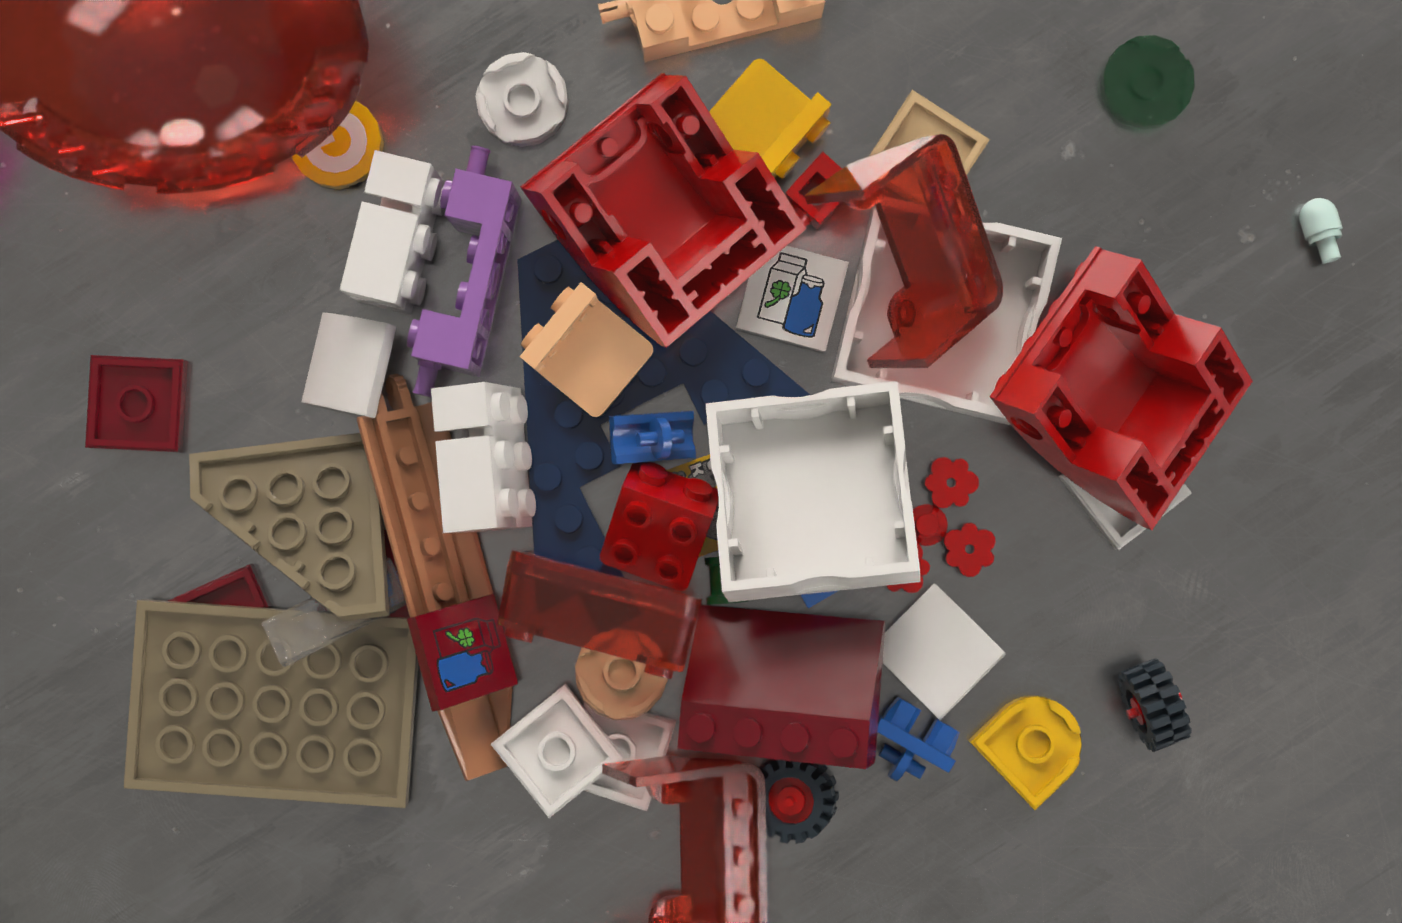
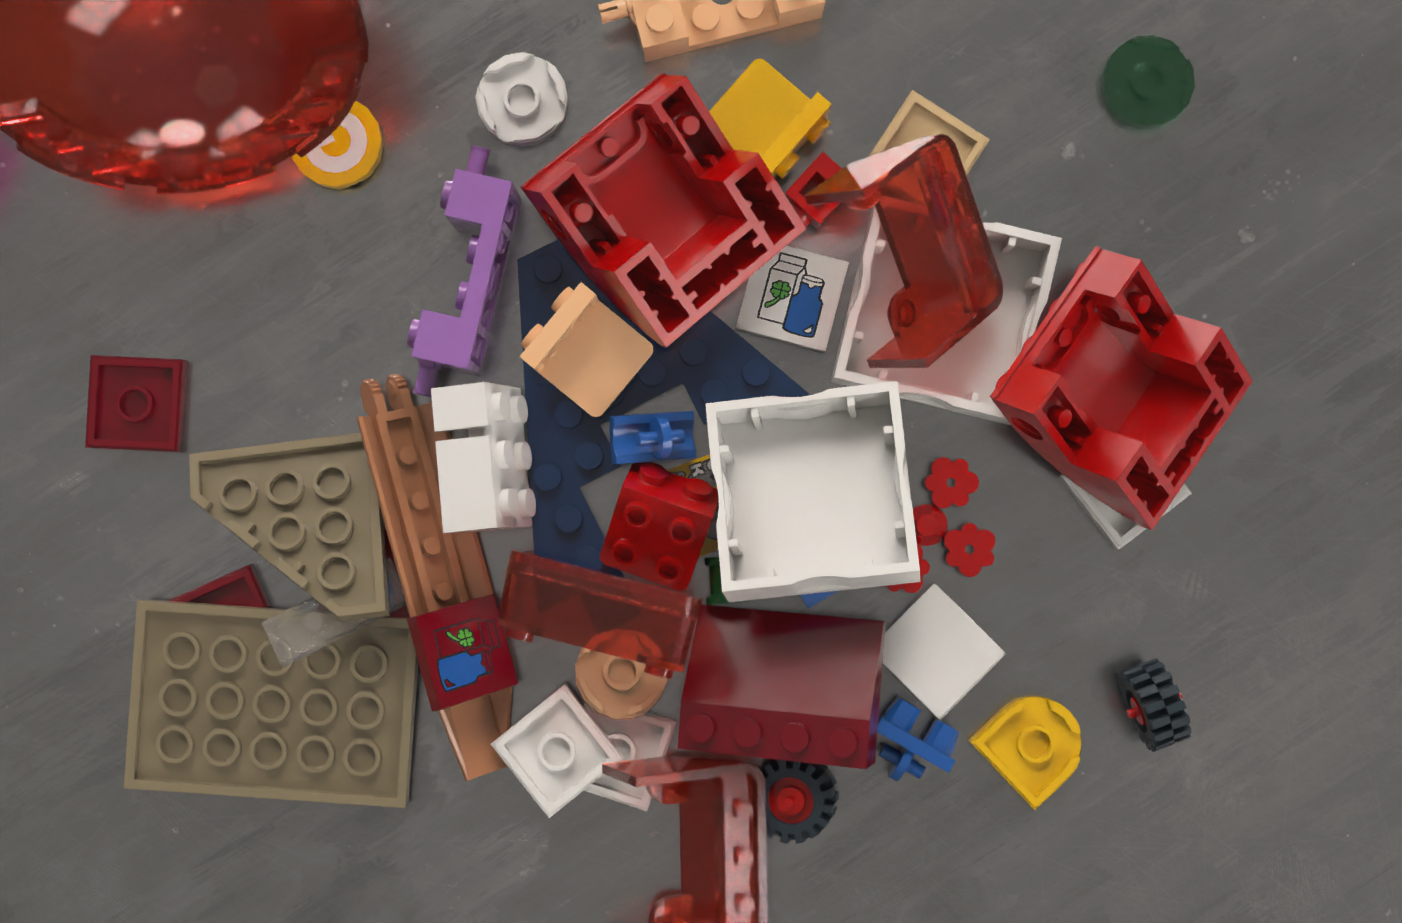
white slope [301,313,397,418] -> none
white piece [340,150,445,315] -> none
light aqua cylinder [1299,198,1343,263] -> none

